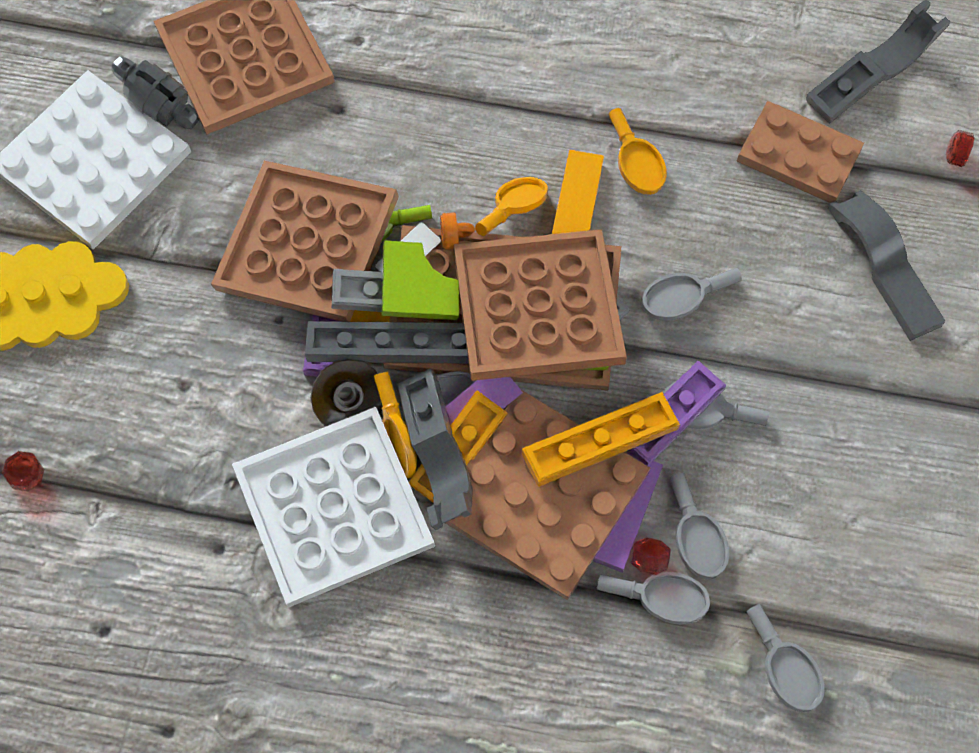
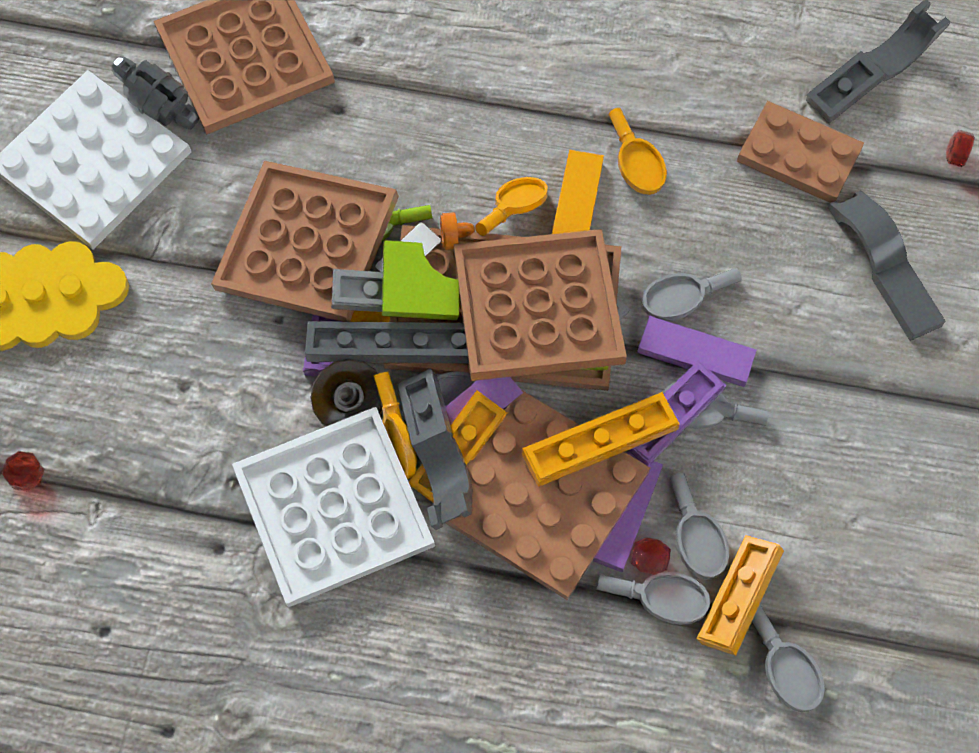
none -> medium lavender tile [637,316,757,387]
none -> light orange tile [696,535,784,656]

